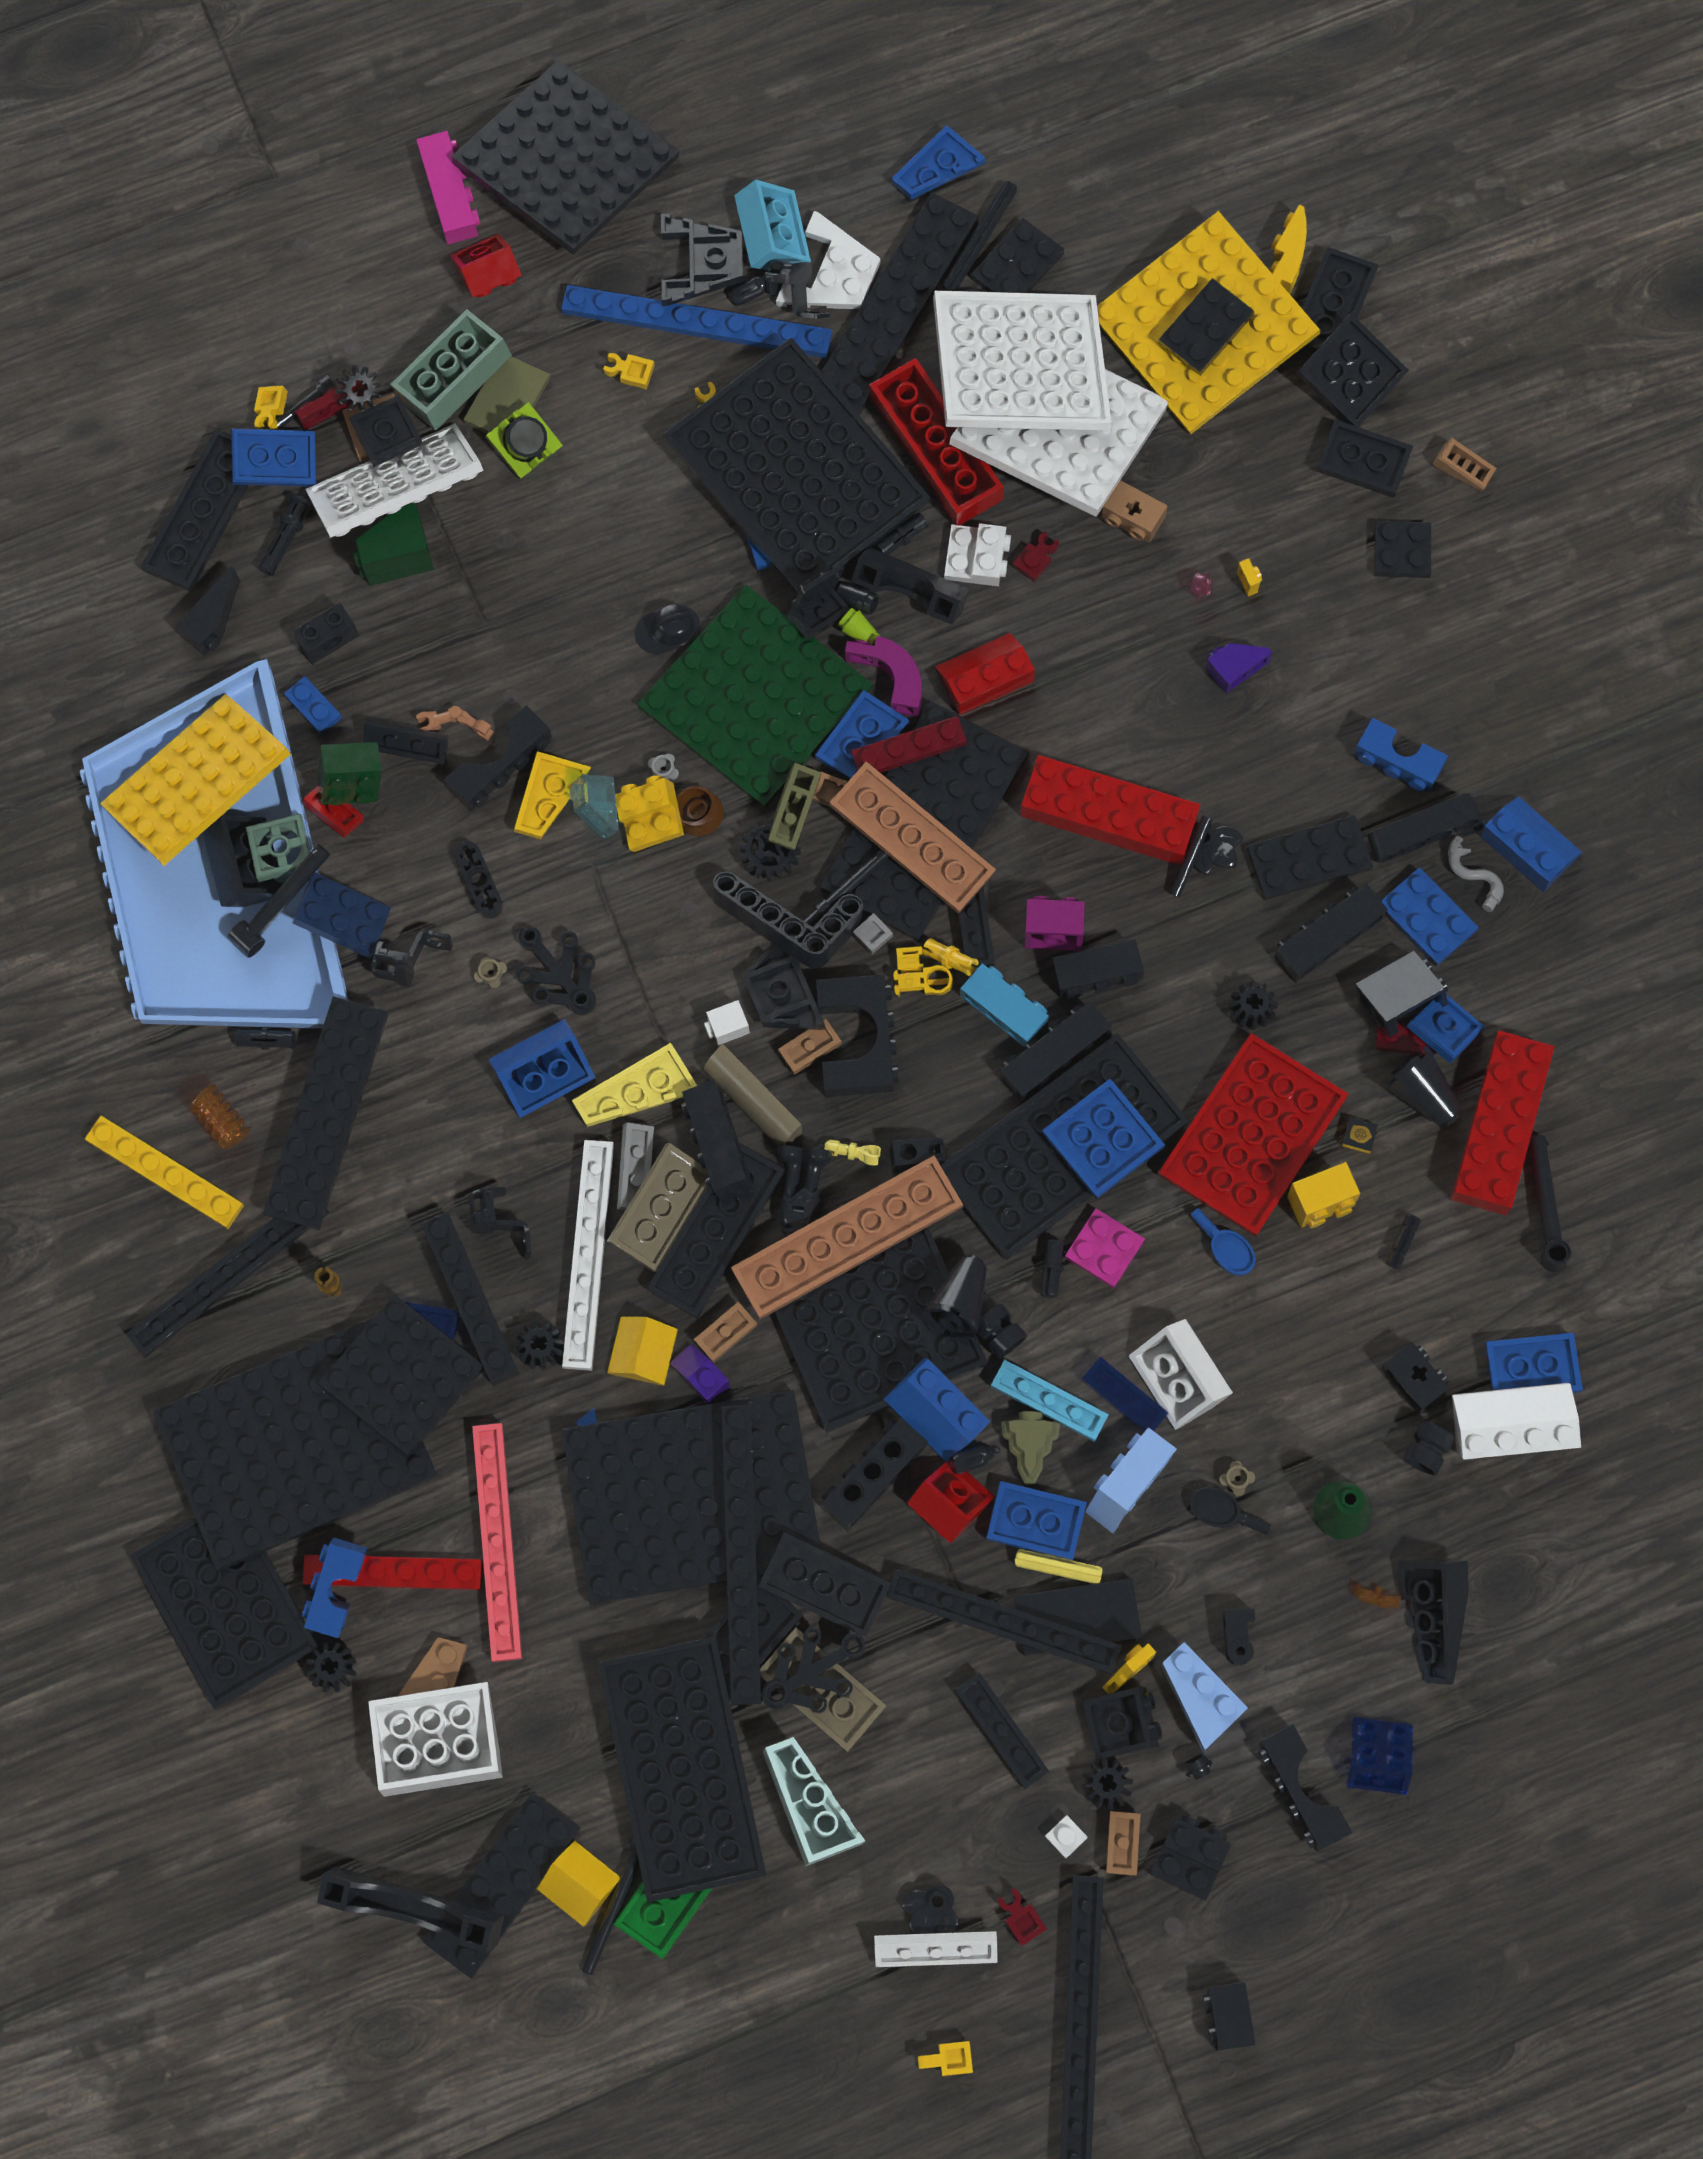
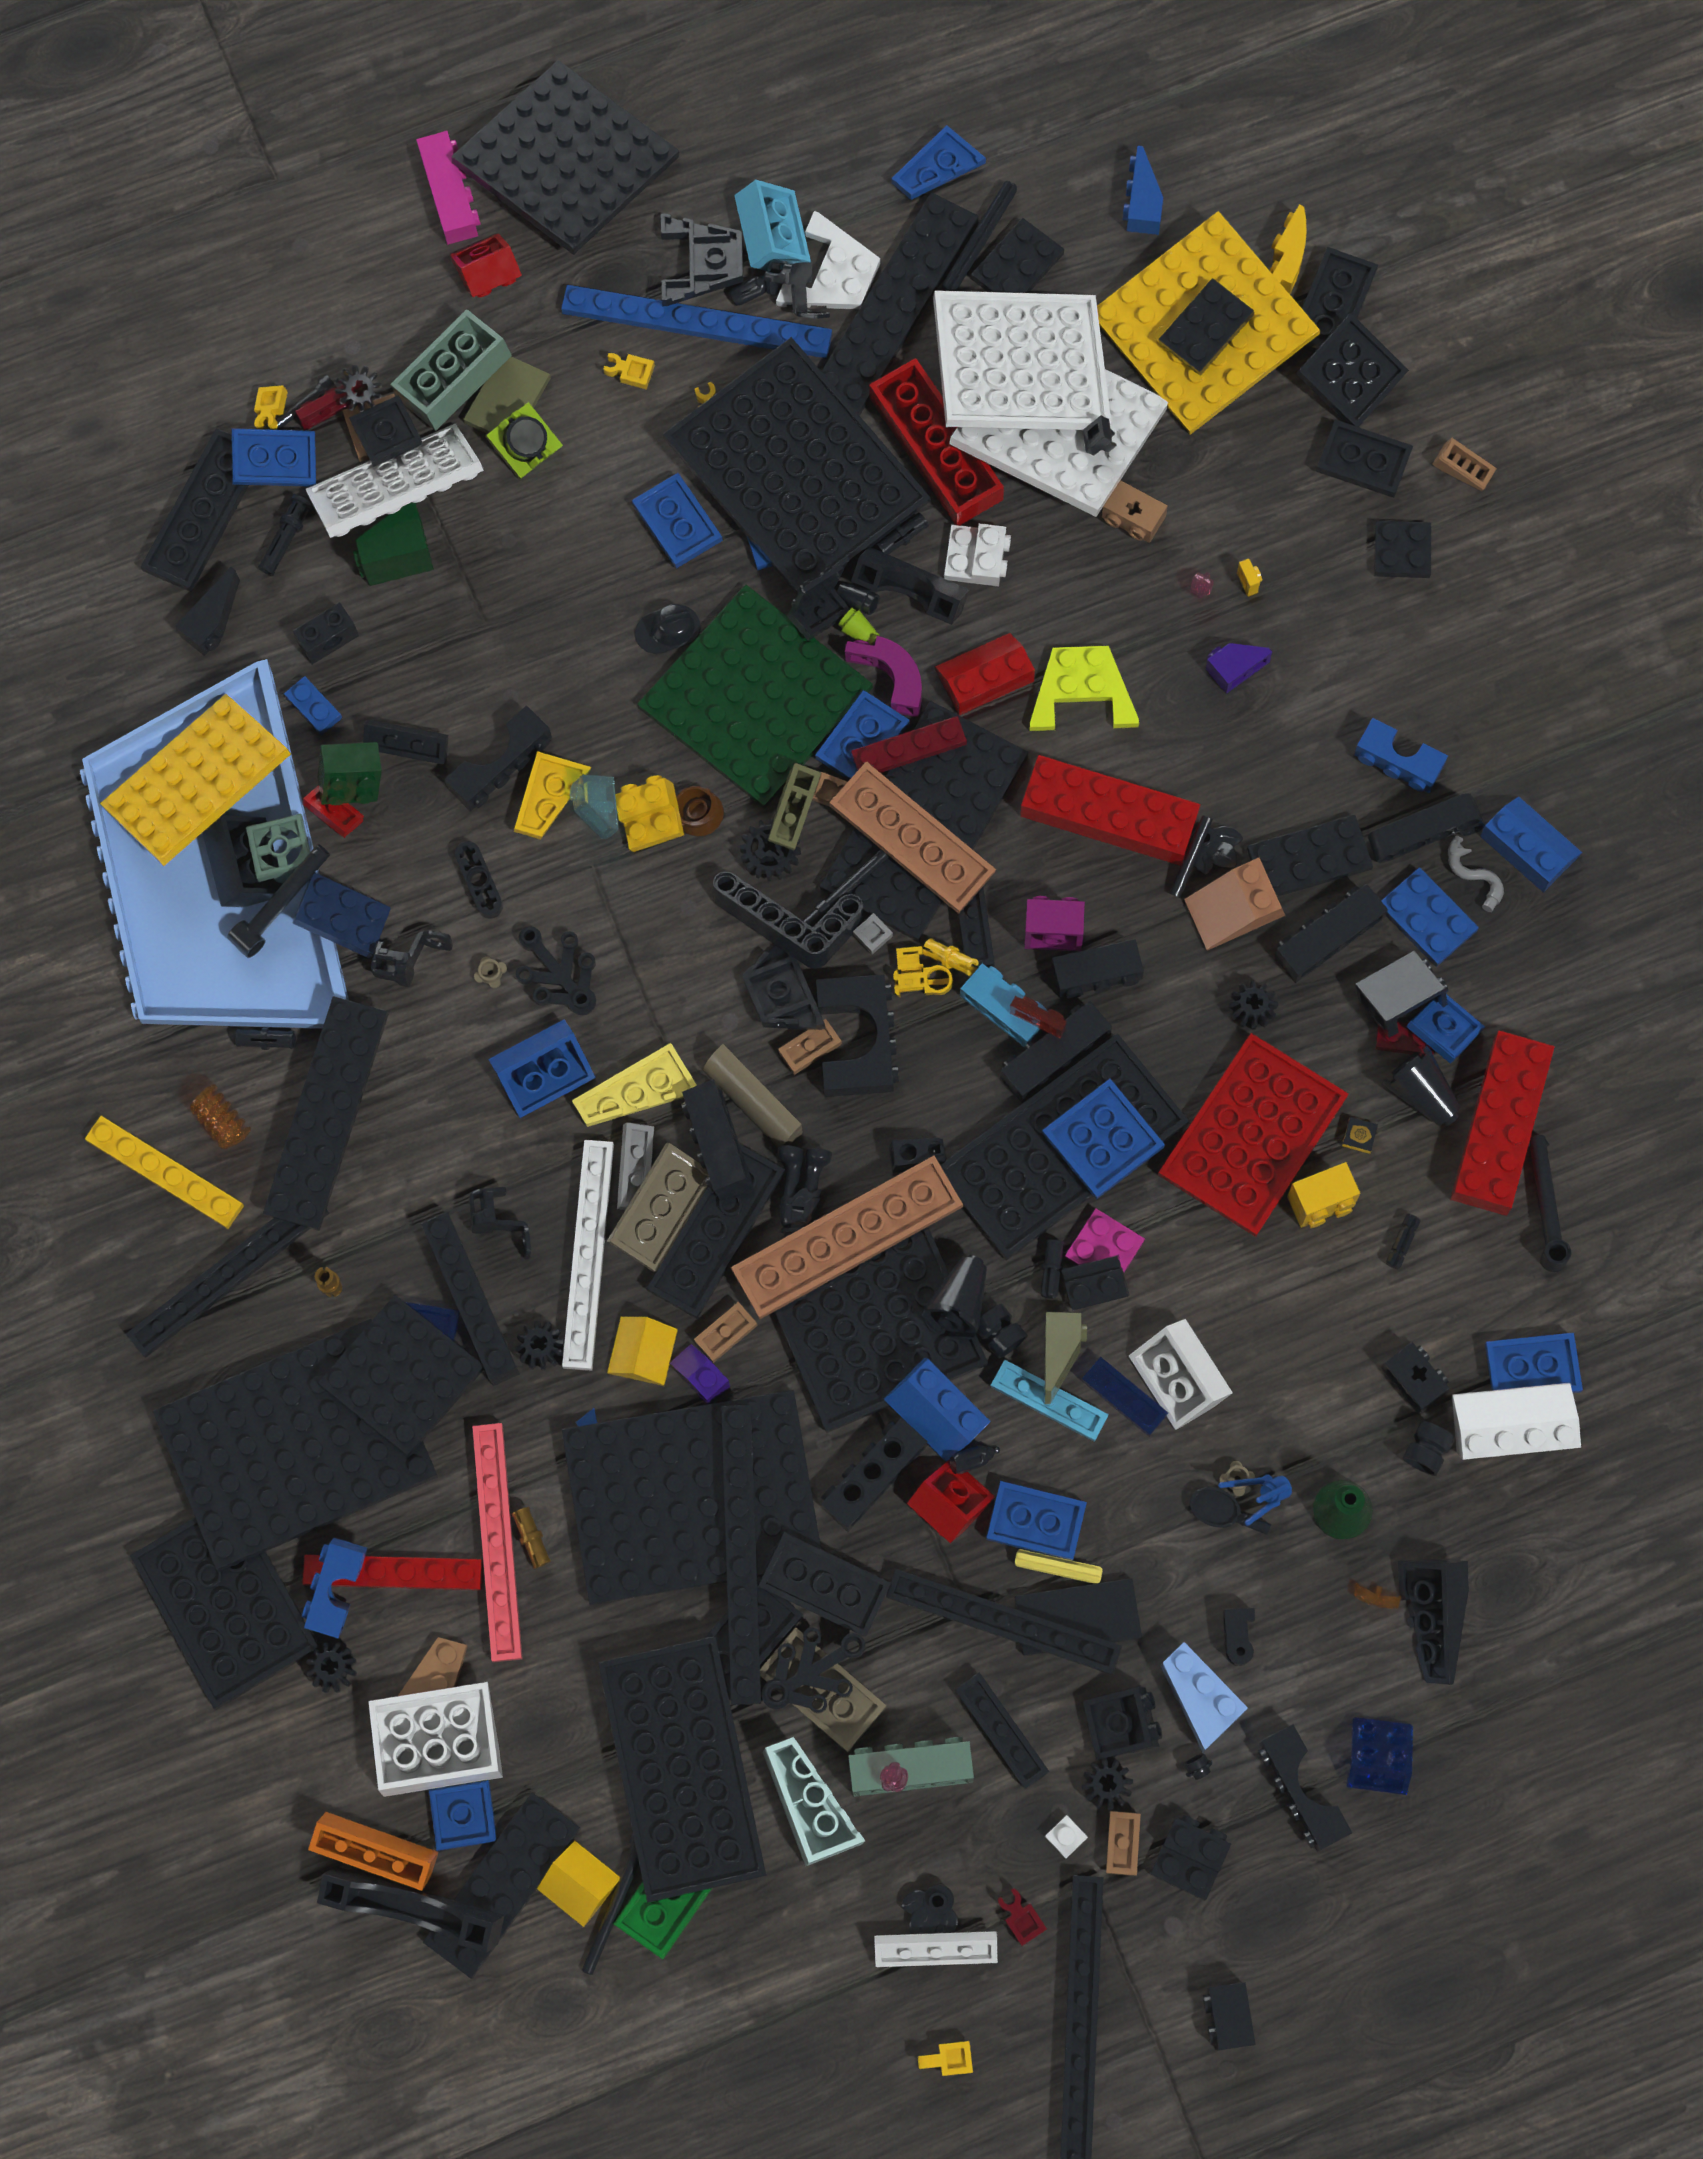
nougat piece [416,706,494,741] -> none
light grey plate [648,754,679,780] -> none
white brick [704,1000,750,1045] -> none
light yellow piece [824,1140,881,1165] -> none
olive rock [1001,1411,1060,1484] -> none
dark red plate [1013,532,1059,583] -> none
light blue wedge [1085,1427,1177,1533] -> none
yellow wing [1102,1643,1156,1694] -> none
blue piece [1190,1208,1256,1276] -> none
none -> orange brick [308,1812,439,1891]
none -> blue tile [429,1781,497,1851]
none -> pearl gold pin [512,1507,551,1569]
none -> blue plate [632,473,723,569]
none -> sand green brick [849,1737,974,1797]
none -> clear pink plate [880,1762,908,1792]
none -> clear red plate [1010,996,1067,1039]
none -> neon yellow wing [1030,646,1139,731]
none -> olive slope [1045,1312,1087,1404]
none -> black plate [1061,1255,1130,1311]
none -> black tile [1083,415,1117,456]
none -> blue slope [1123,146,1163,235]
none -> nougat slope [1184,858,1285,951]
none -> blue plant [1218,1474,1292,1526]

